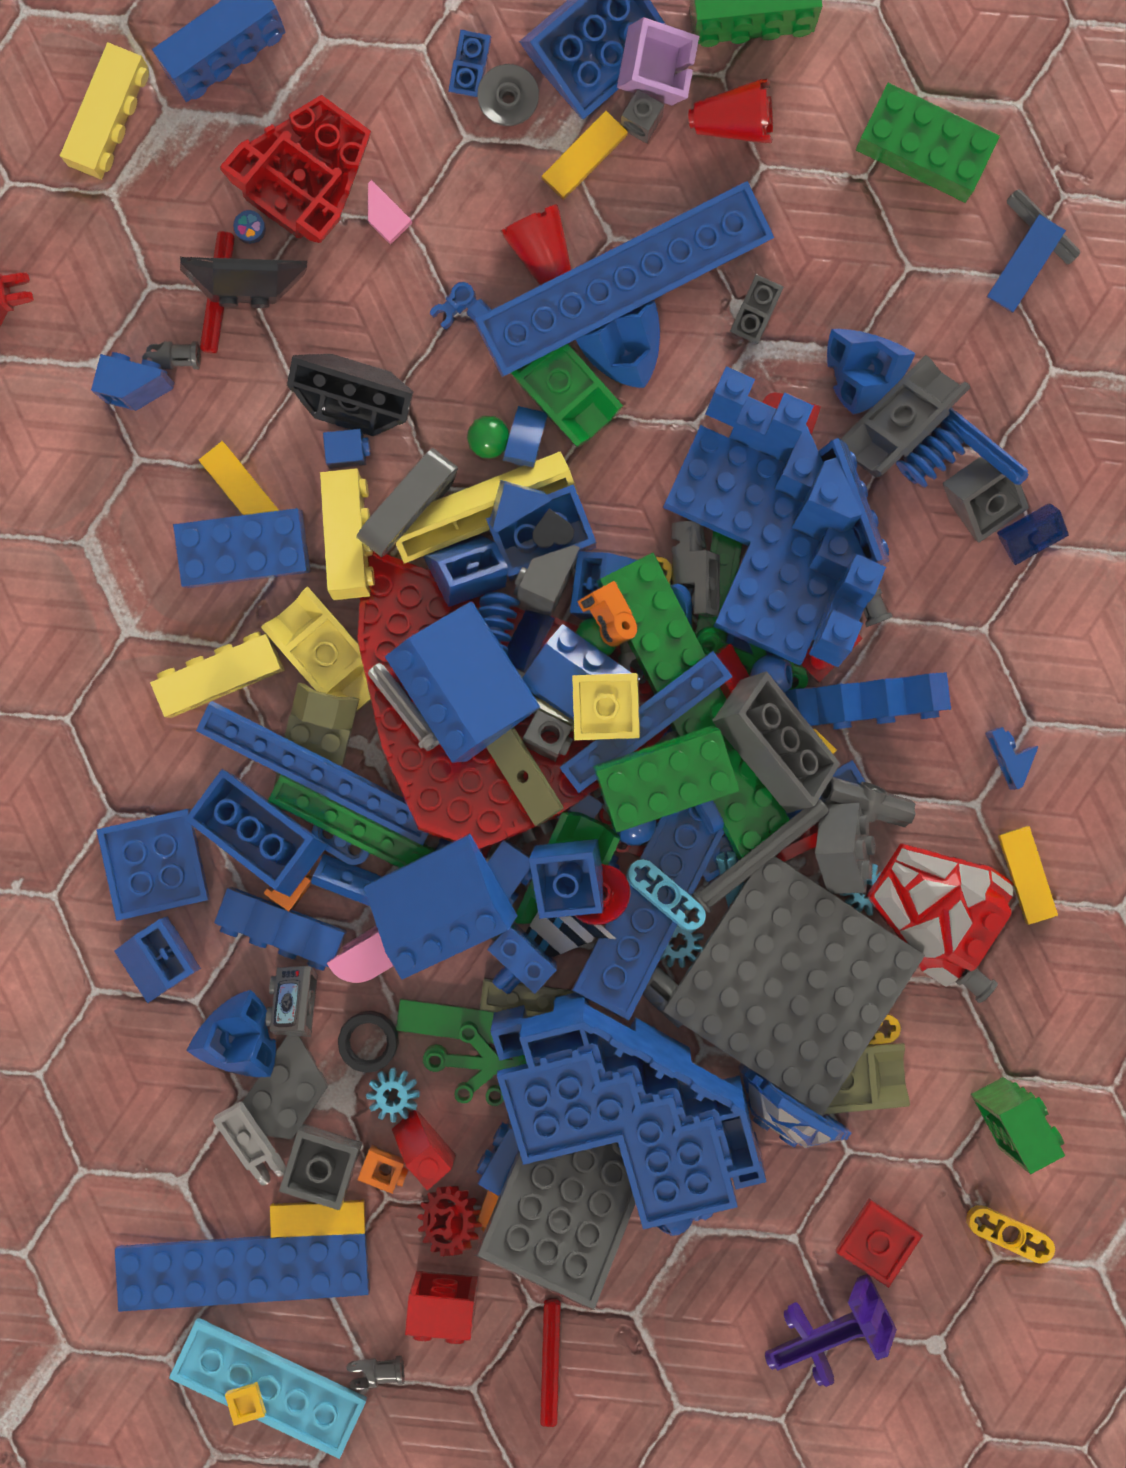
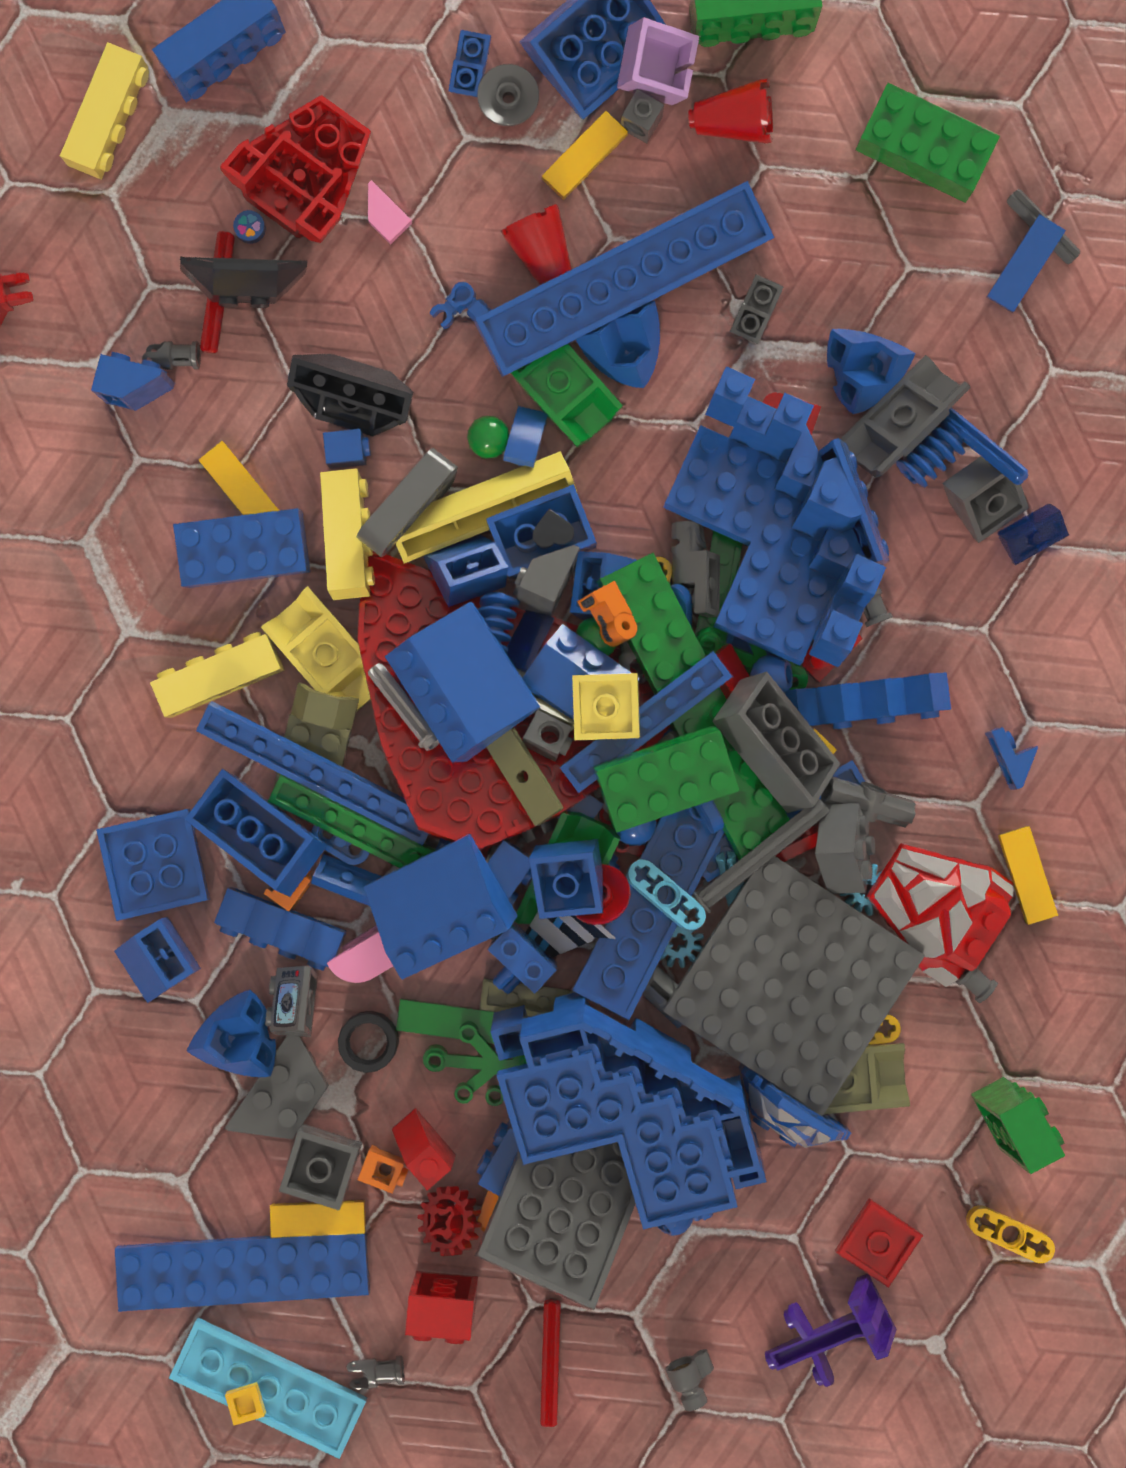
light grey hinge [213,1101,286,1186] -> none
medium azure gear [366,1067,420,1122] -> none
blue slope [489,480,551,533] -> none
none -> dark grey piece [665,1349,714,1411]

